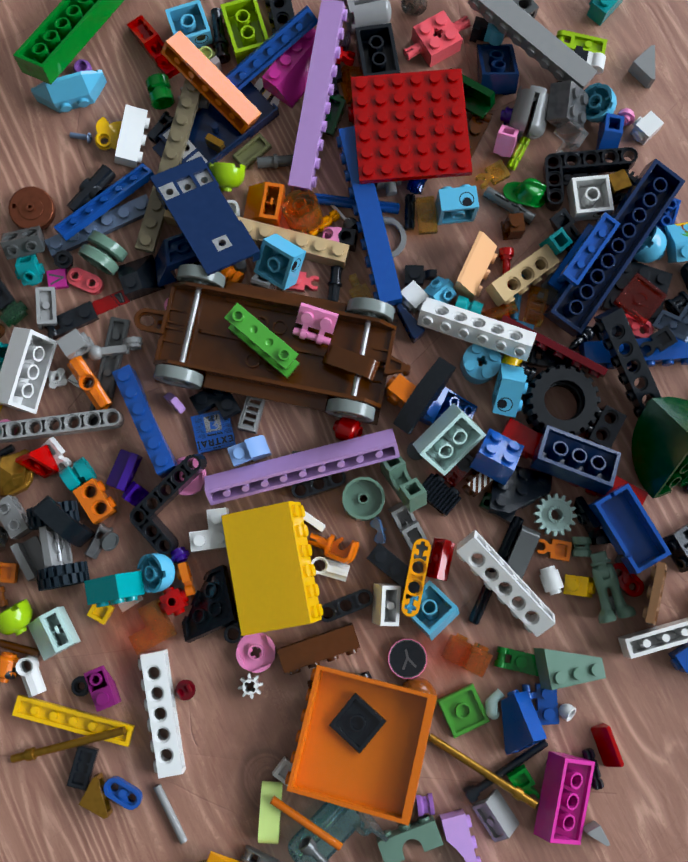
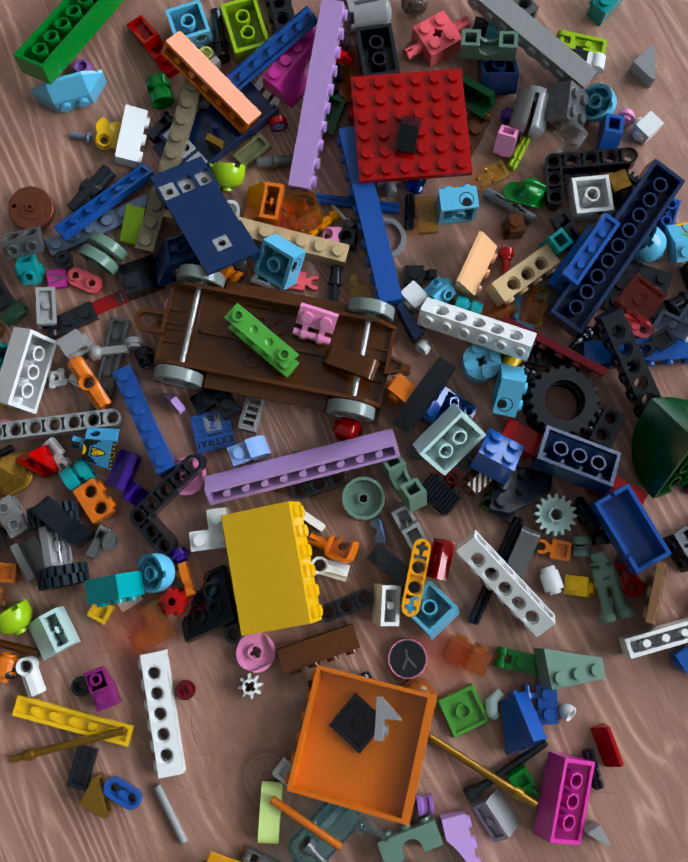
none -> dark azure torso [71,427,120,470]
none -> lime slope [119,204,145,245]
none -> black wheel [135,346,155,369]
none -> tile [269,115,288,132]
none -> light grey slope [374,696,402,741]
none -> black slope [395,115,422,155]
none -> white hinge [414,339,431,356]
none -> sand green arch [460,29,518,61]

